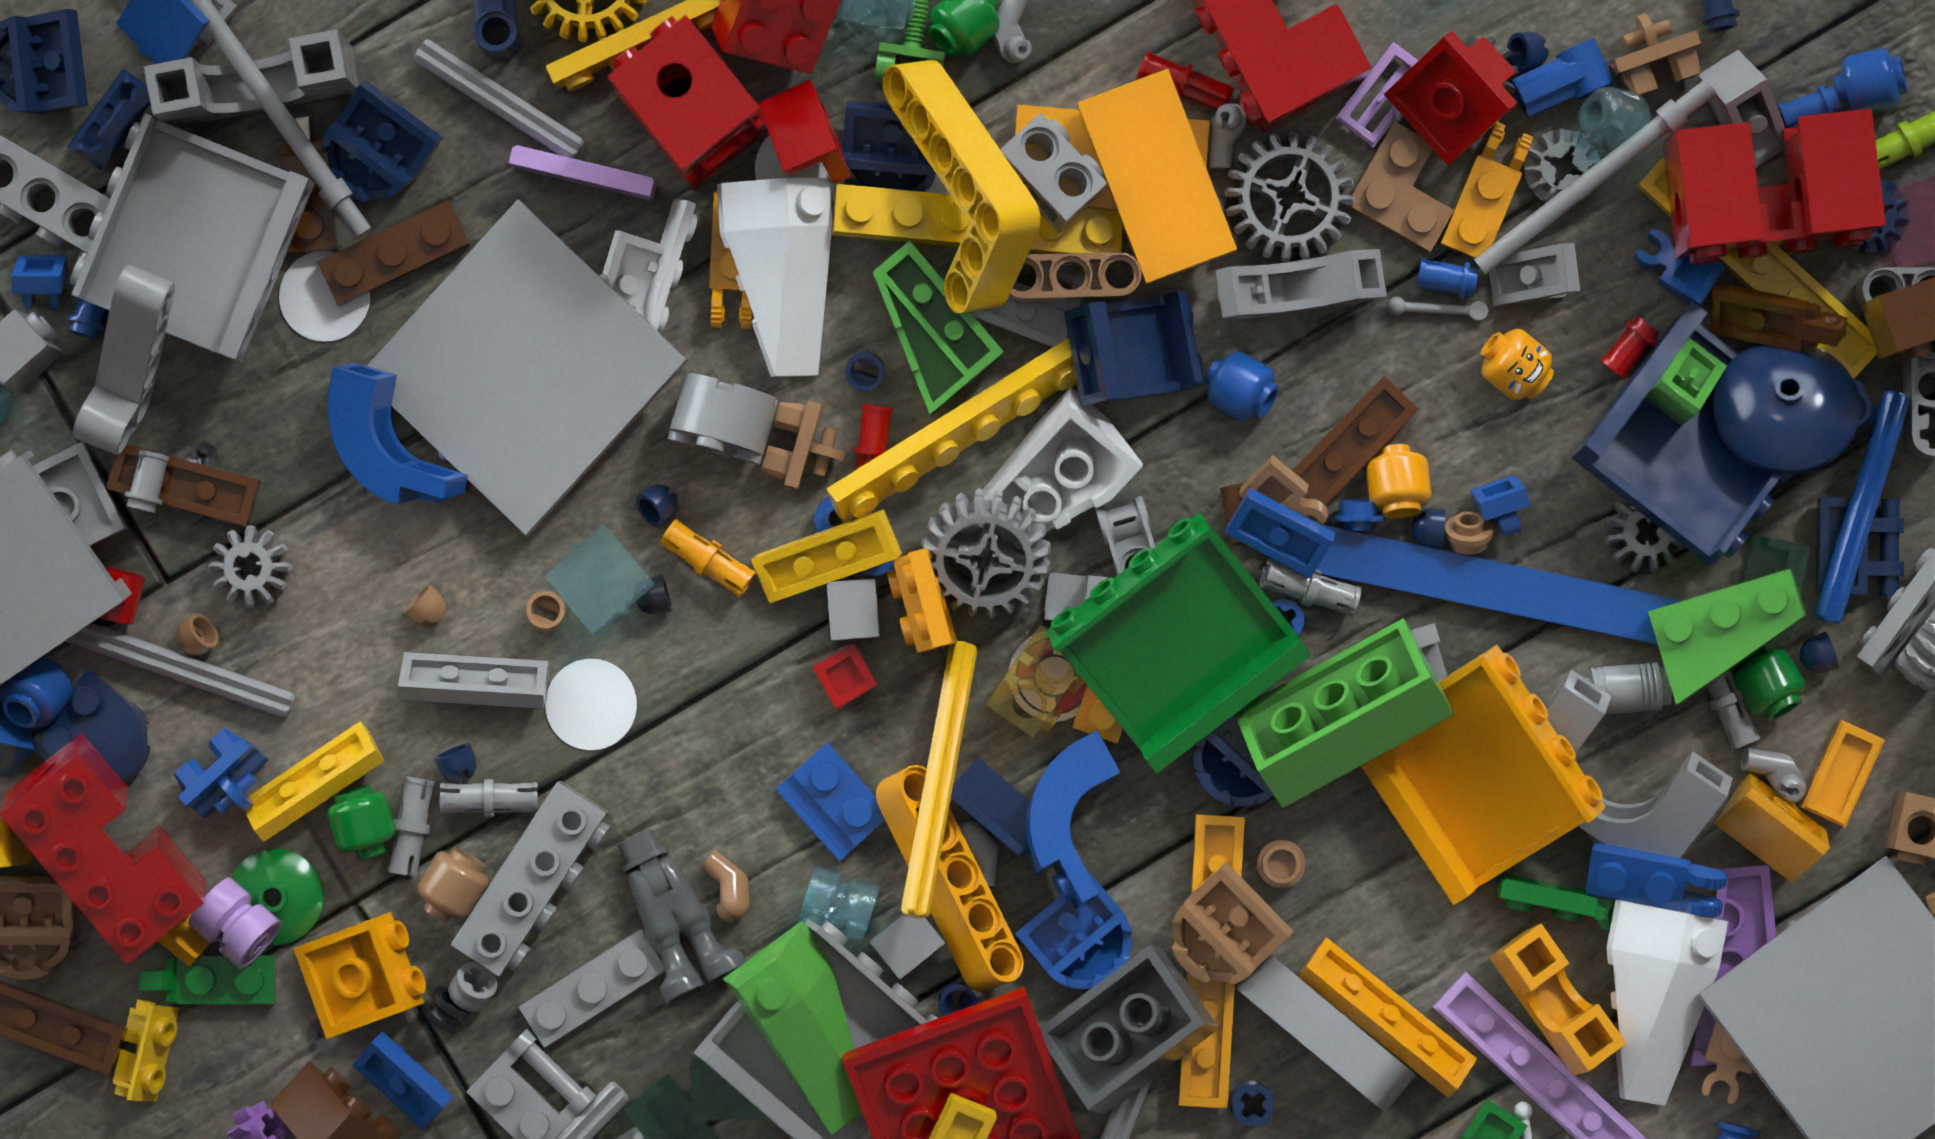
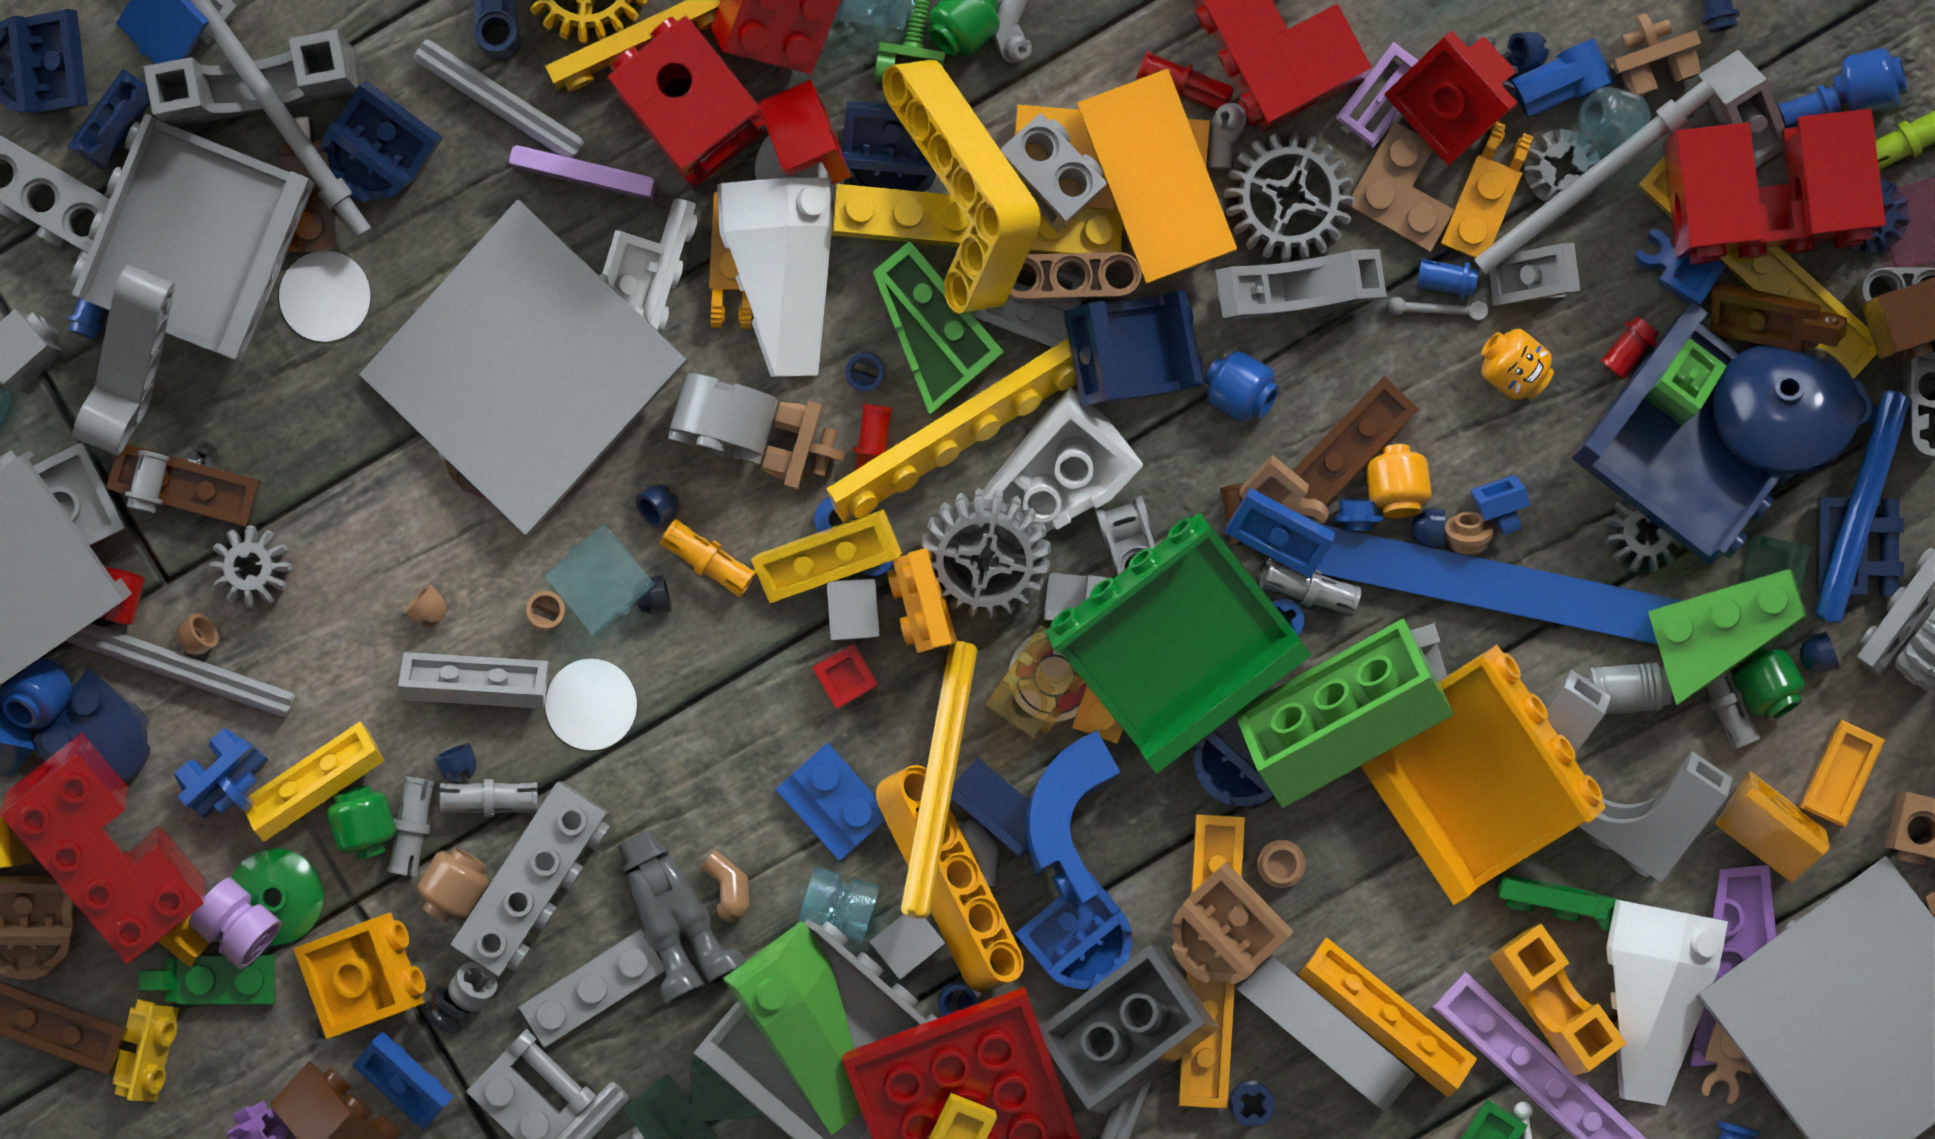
blue tile [11,255,69,309] -> none
reddish brown plate [317,200,470,307] -> none
blue arch [327,362,468,505] -> none
blue hinge [1585,843,1728,918] -> none
light grey arm [1740,747,1806,803] -> none

